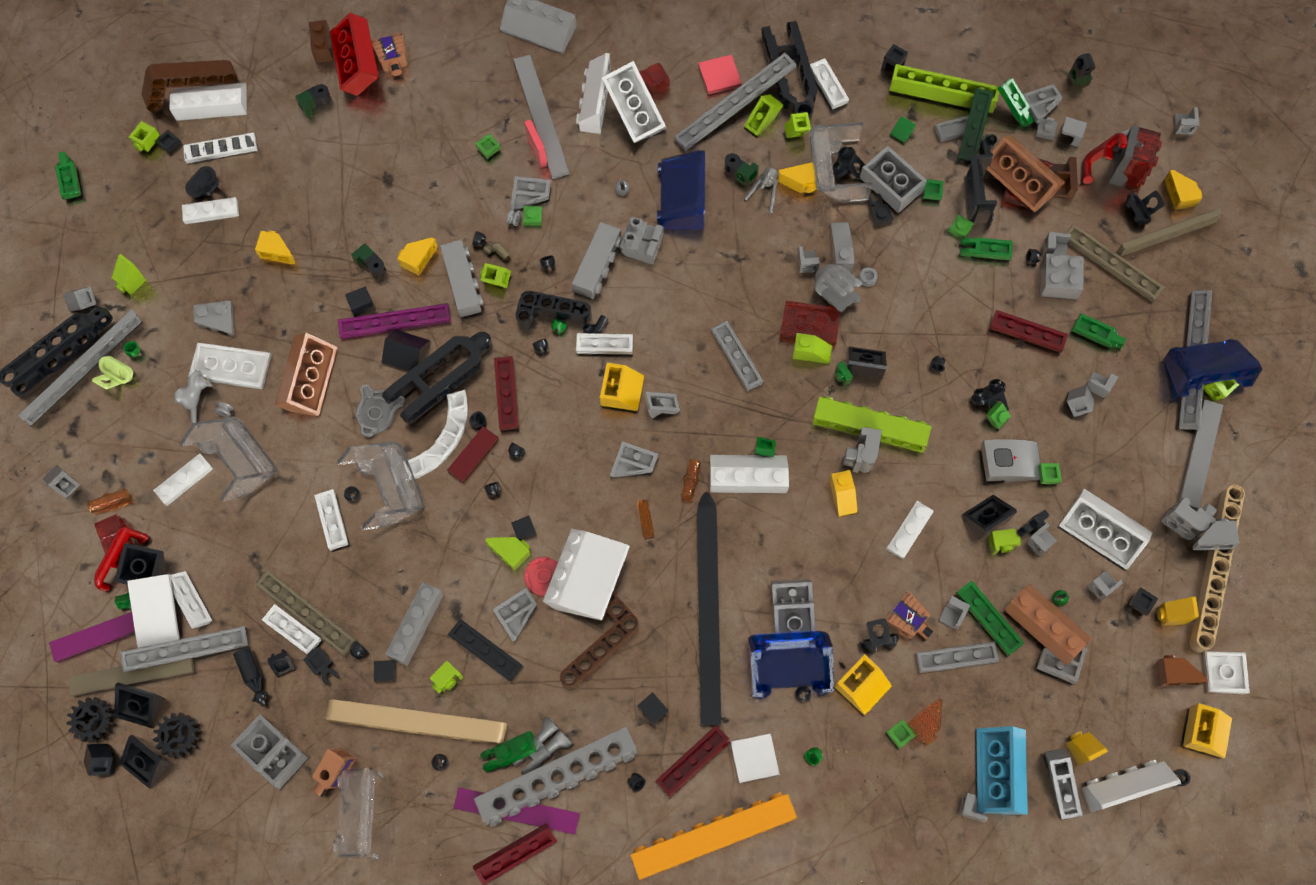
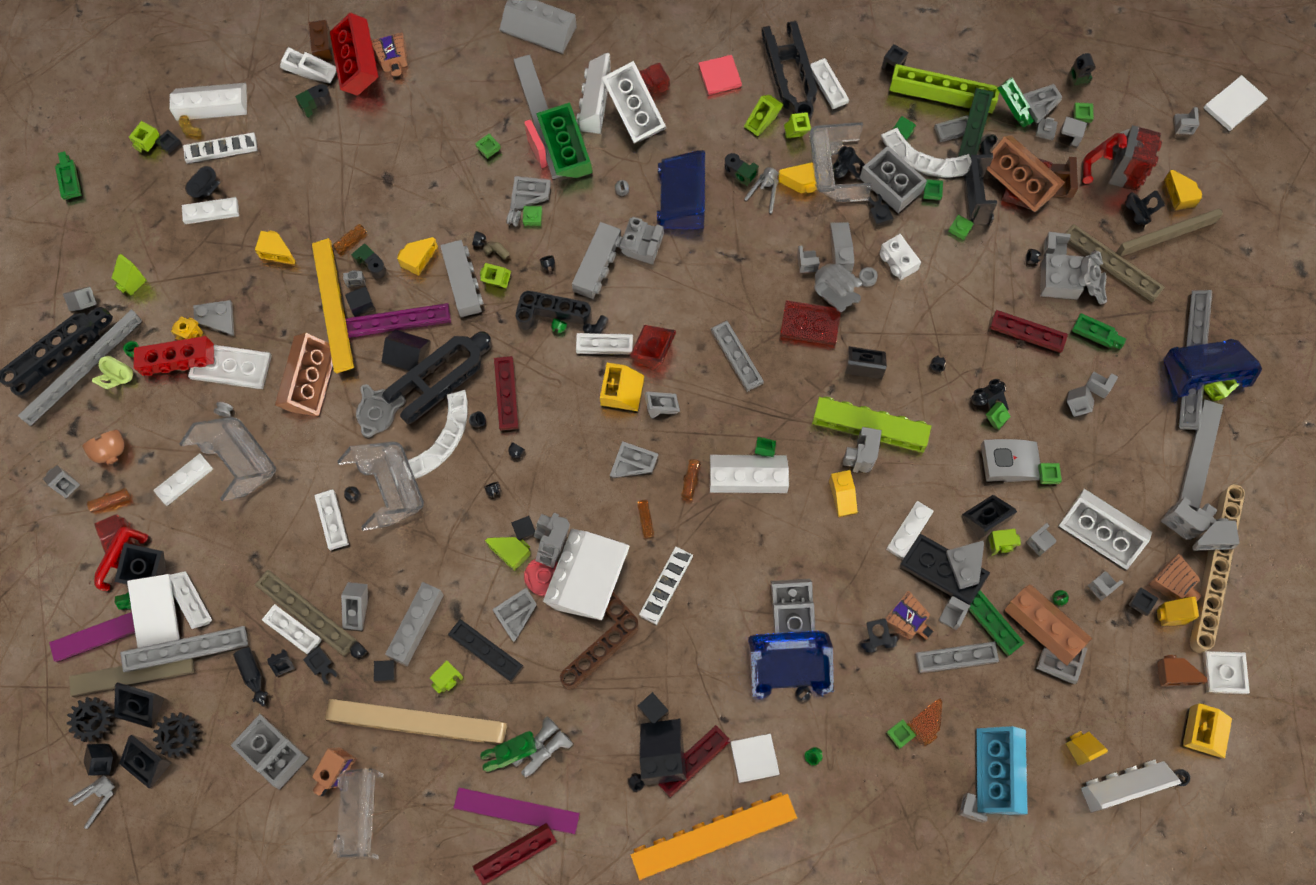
reddish brown beam [141,60,237,112] -> none
light grey animal [174,370,213,426] -> none
black hinge [431,754,449,771] -> none
dark red tile [447,426,499,483] -> none
light grey brick [474,727,637,826] -> none
black hinge [532,338,549,354] -> none
light grey tile [674,53,796,151] -> none
black piece [697,492,721,725] -> none
lime slope [792,333,832,364] -> none
green plate [834,361,853,387] -> none
yellow slope [835,654,892,716] -> none
green hinge [960,237,1013,260] -> none
black plate [1017,510,1050,537] -> none
light grey slope [1045,748,1082,819] -> none
none -> light grey plant [68,775,115,829]
none -> nougat cylinder [82,430,124,465]
none -> red brick [133,336,214,376]
none -> yellow brick [171,316,204,341]
none -> clear yellow arm [179,116,202,137]
none -> white slope [280,47,337,83]
none -> yellow tile [312,238,354,373]
none -> clear orange axle [333,224,366,252]
none -> light grey slope [341,582,368,631]
none -> light grey plate [343,270,366,288]
none -> light grey hips [534,513,570,568]
none -> green slope [536,103,593,178]
none -> clear red slope [630,325,676,371]
none -> tile [639,547,693,625]
none -> black slope [640,718,687,785]
none -> white brick [880,234,921,280]
none -> white tile [881,128,971,178]
none -> black tile [900,534,990,606]
none -> light grey wing [946,541,984,589]
none -> bright green plate [1073,103,1094,123]
none -> light grey tile [1079,251,1107,304]
none -> nougat torso [1149,554,1202,601]
none -> white tile [1204,75,1268,131]

